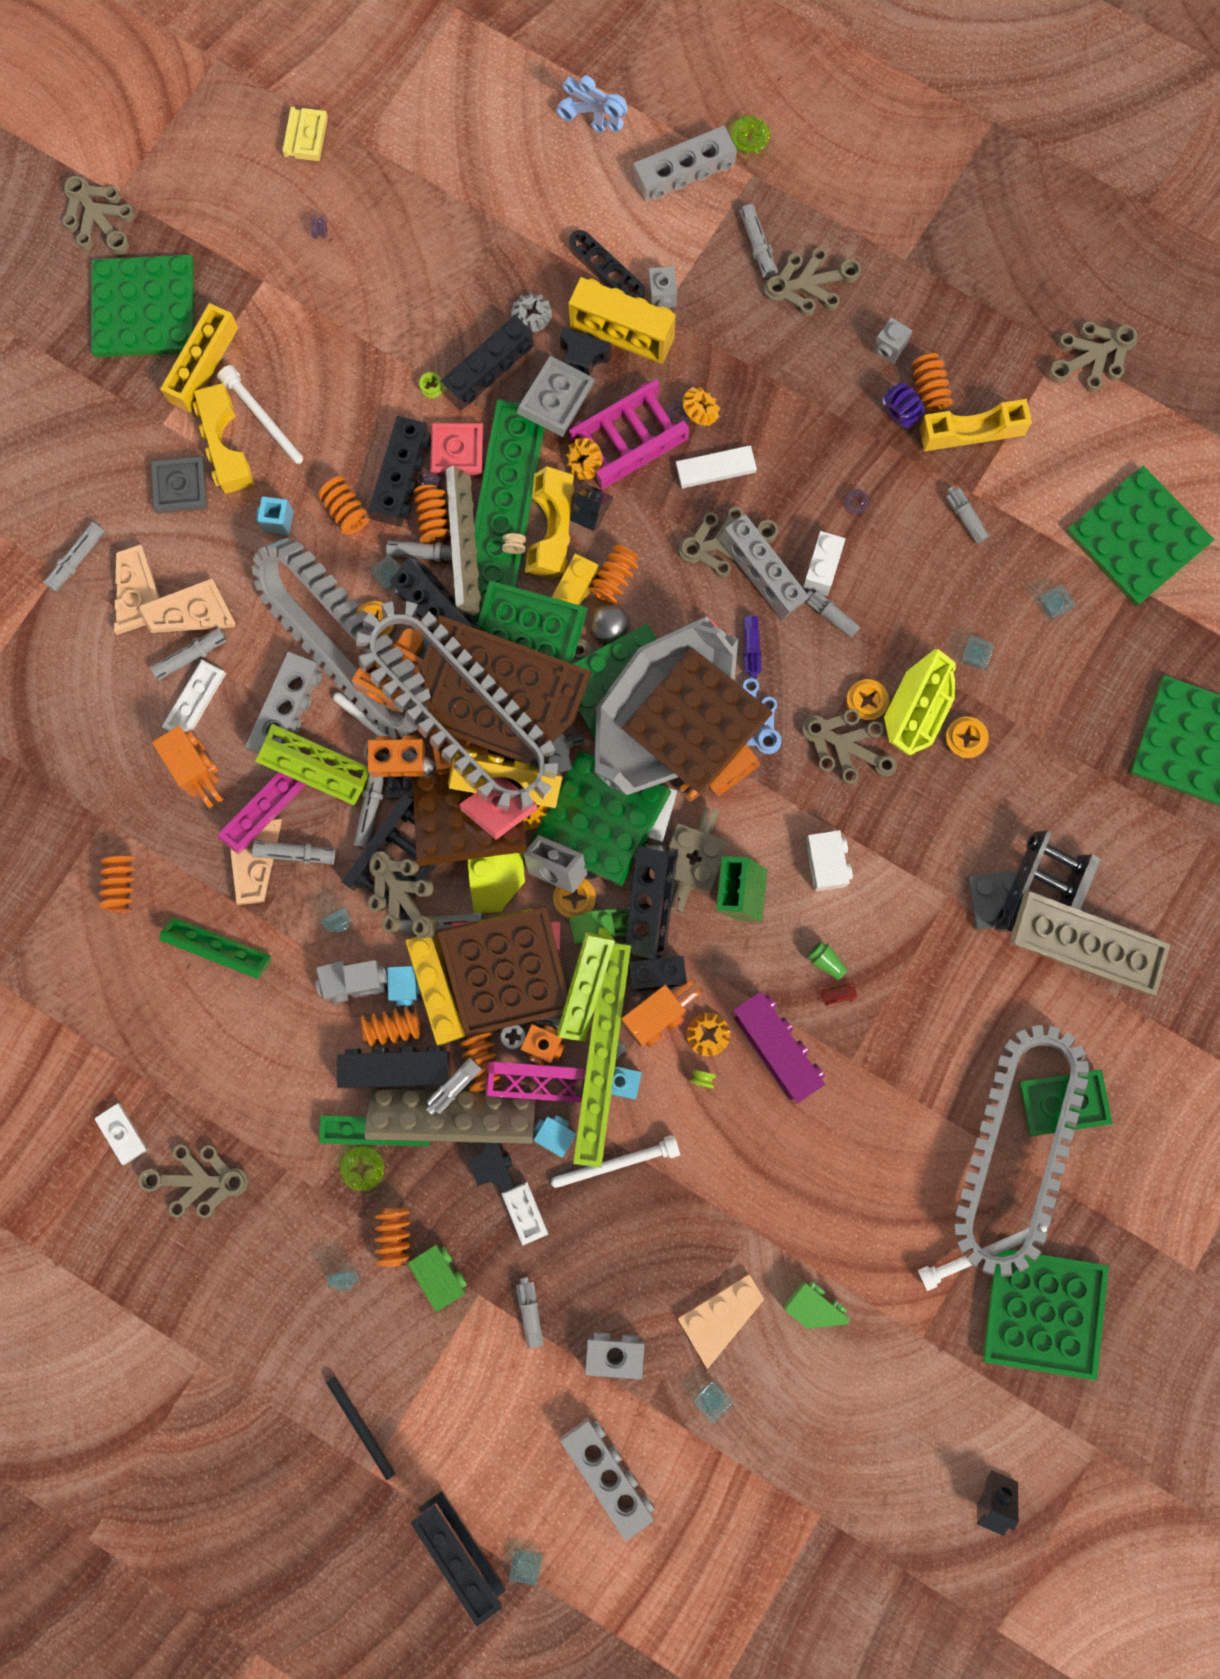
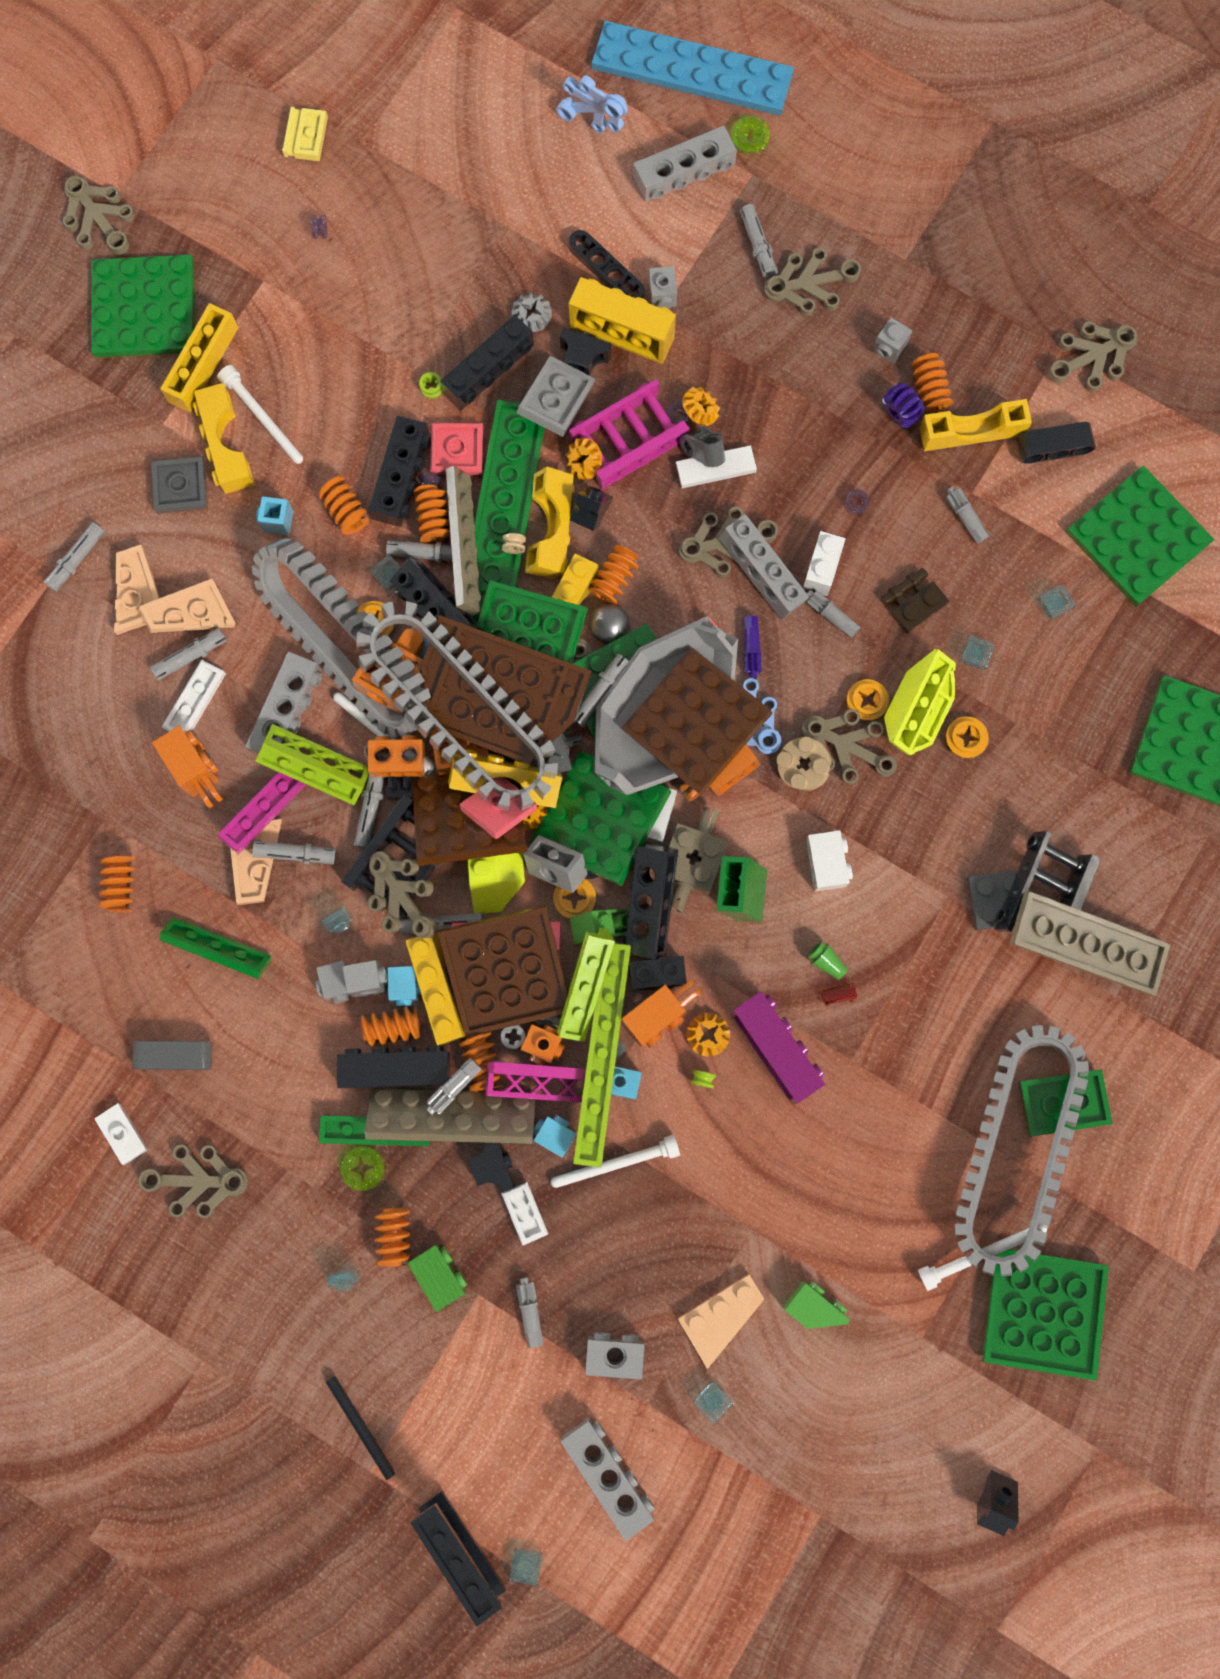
none -> dark grey beam [132,1041,213,1070]
none -> light grey pin [574,653,629,728]
none -> dark azure plate [592,21,794,116]
none -> dark grey piece [680,425,726,467]
none -> tan plate [777,737,832,791]
none -> dark brown plate [881,568,950,634]
none -> black beam [1017,422,1096,464]

